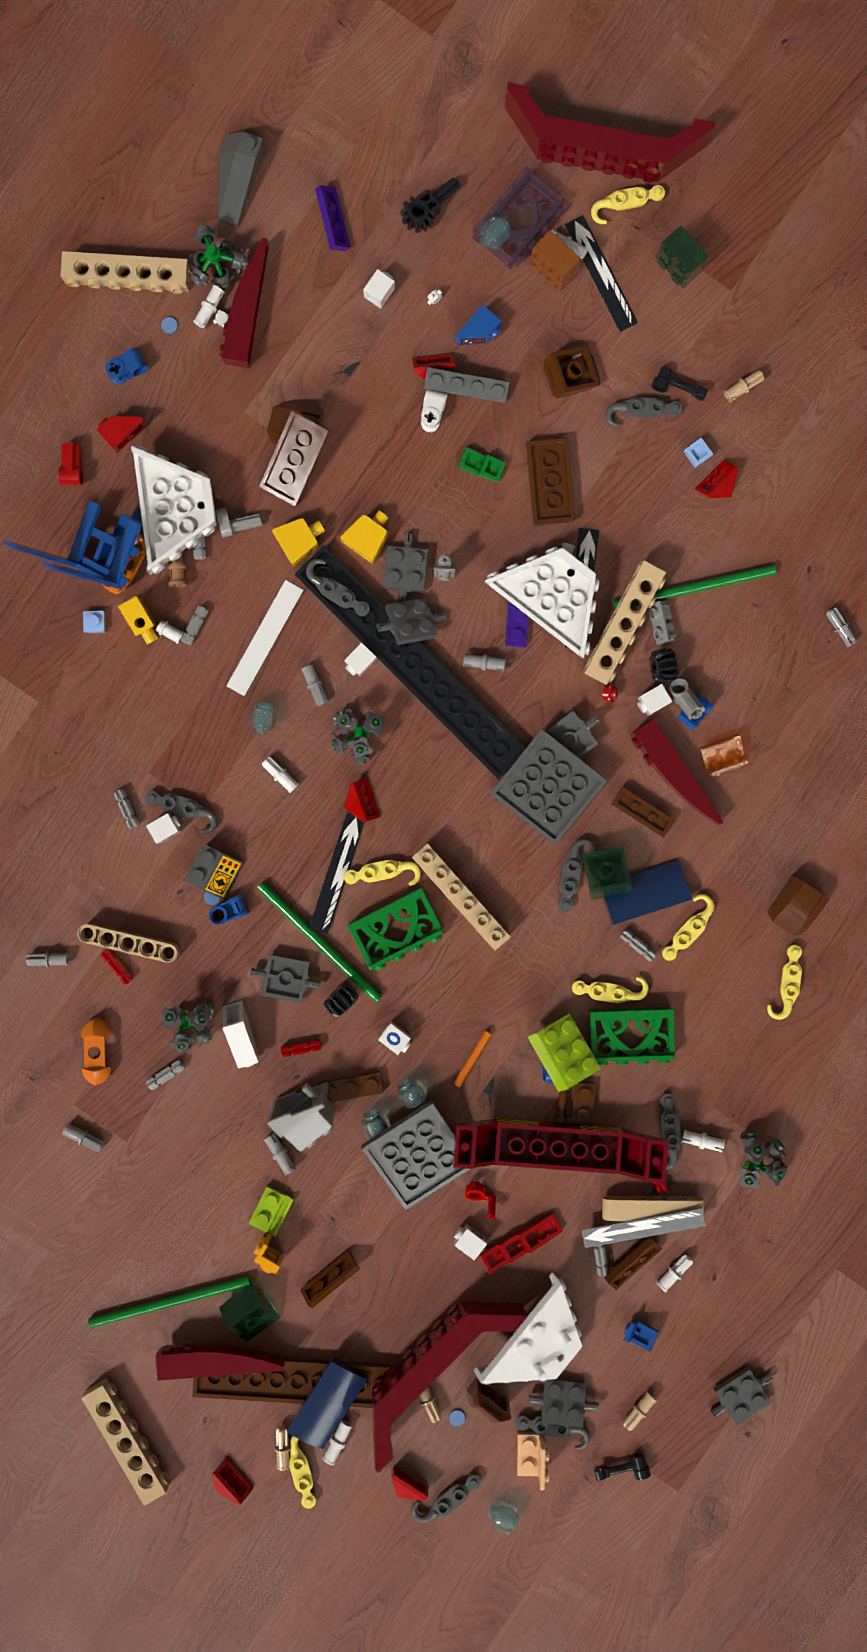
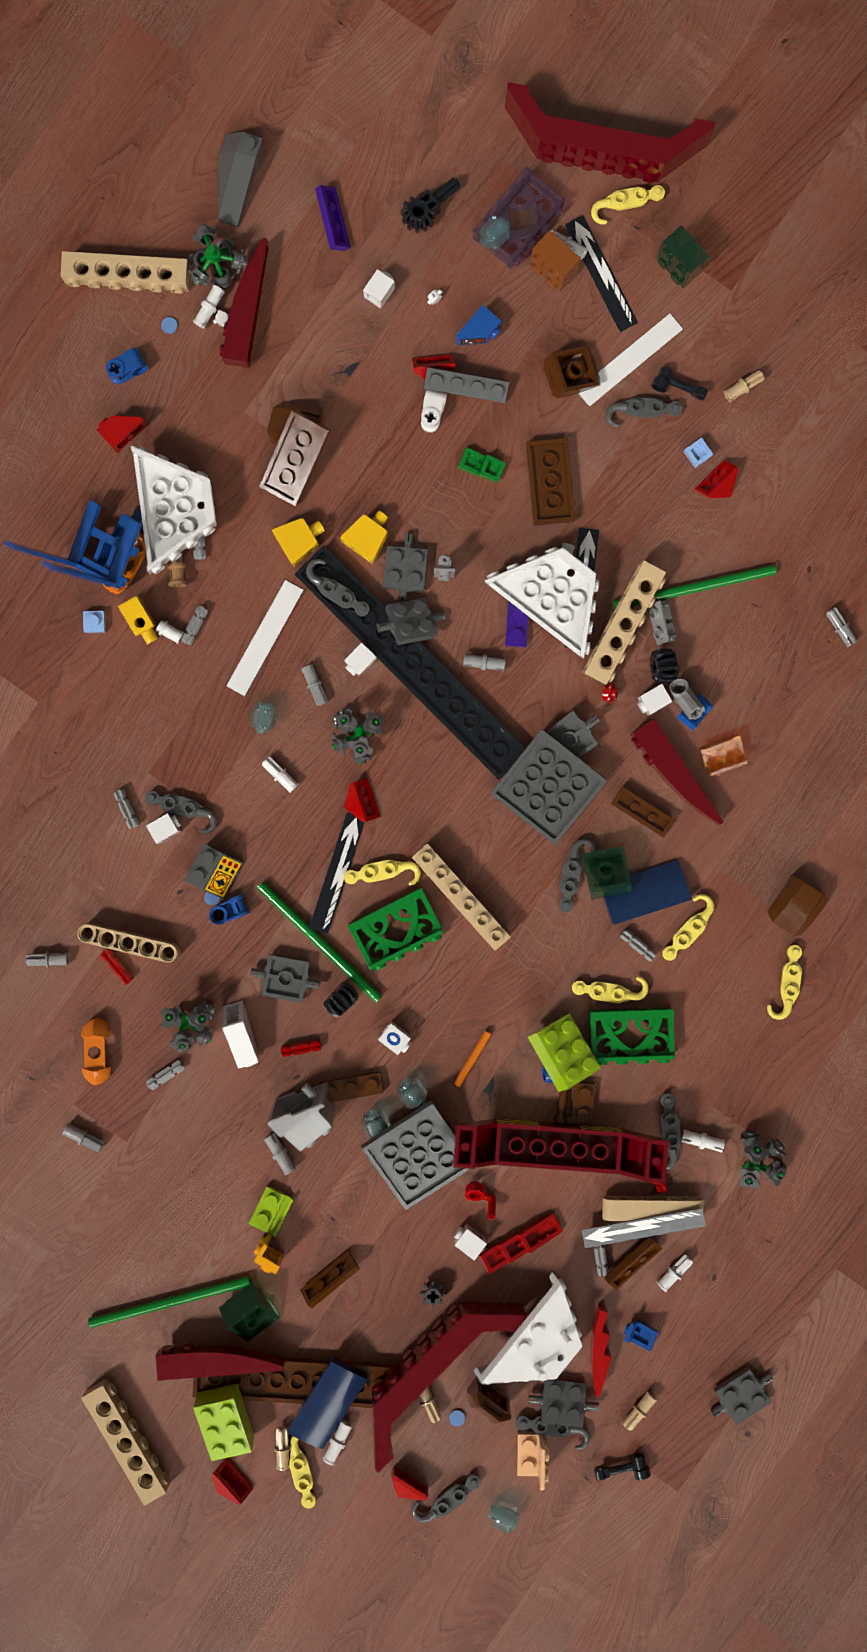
red piece [58,443,83,485] -> none
light grey piece [216,507,262,538] -> none
none -> lime brick [193,1384,255,1461]
none -> dark grey gear [420,1279,446,1308]
none -> white sticker [579,314,683,406]
none -> red slope [590,1304,612,1397]

